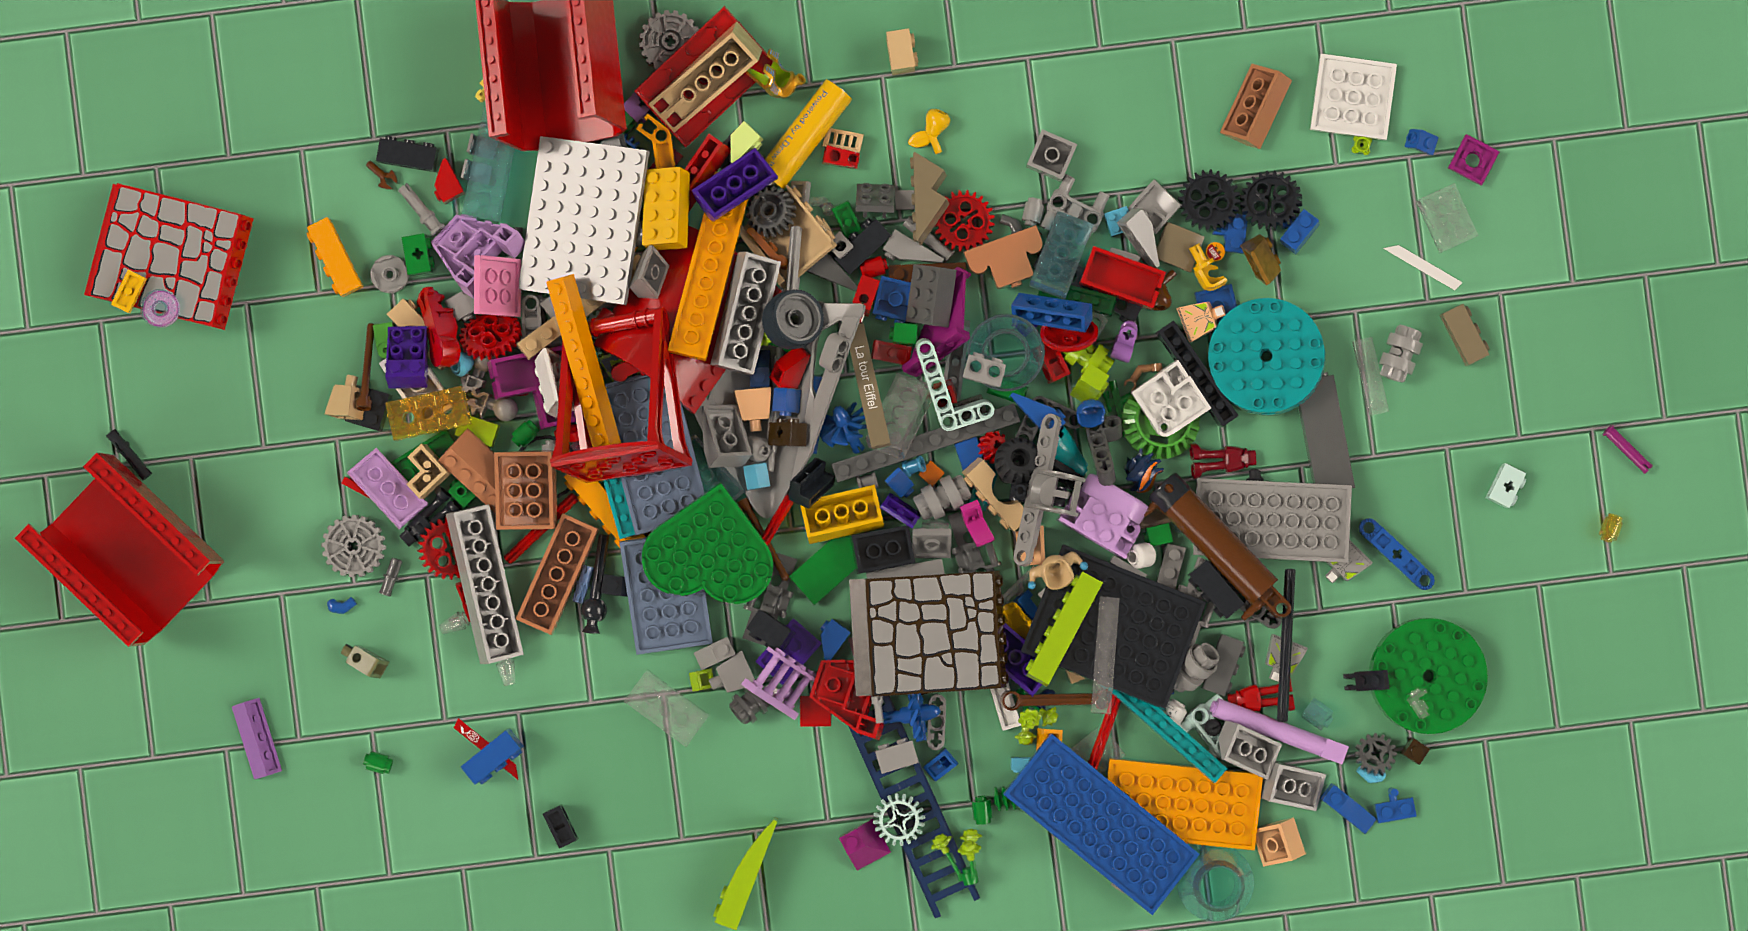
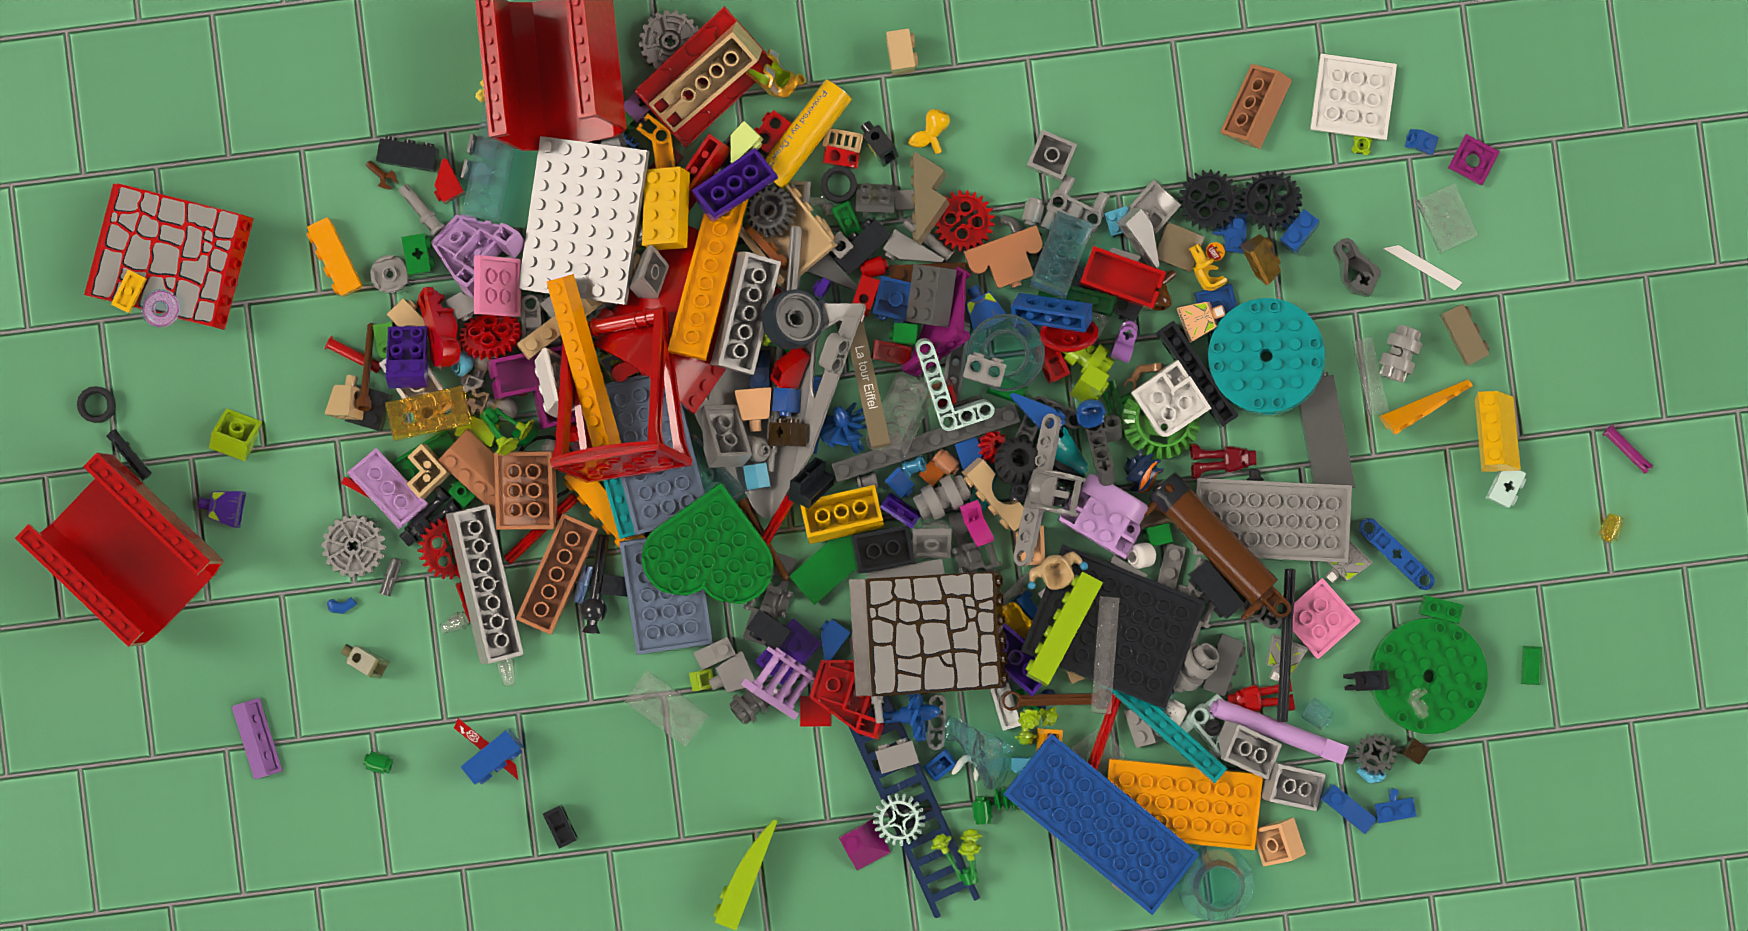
none -> black tyre [77,386,116,423]
none -> dark purple torso [198,491,246,528]
none -> lime slope [209,408,262,461]
none -> red pin [325,336,381,374]
none -> plant [480,406,534,456]
none -> red brick [754,110,792,155]
none -> dark purple plate [813,277,831,301]
none -> black tyre [821,166,857,203]
none -> black torso [861,121,899,167]
none -> nougat brick [932,448,960,476]
none -> clear light blue animal [945,716,1014,790]
none -> blue torso [965,285,1008,333]
none -> light grey bracket [1124,709,1163,748]
none -> bright pink plate [1281,578,1361,659]
none -> dark grey piece [1333,238,1381,297]
none -> light orange wedge [1379,379,1473,435]
none -> green brick [1418,595,1464,624]
none -> yellow slope [1475,391,1521,472]
none -> green tile [1521,646,1542,685]

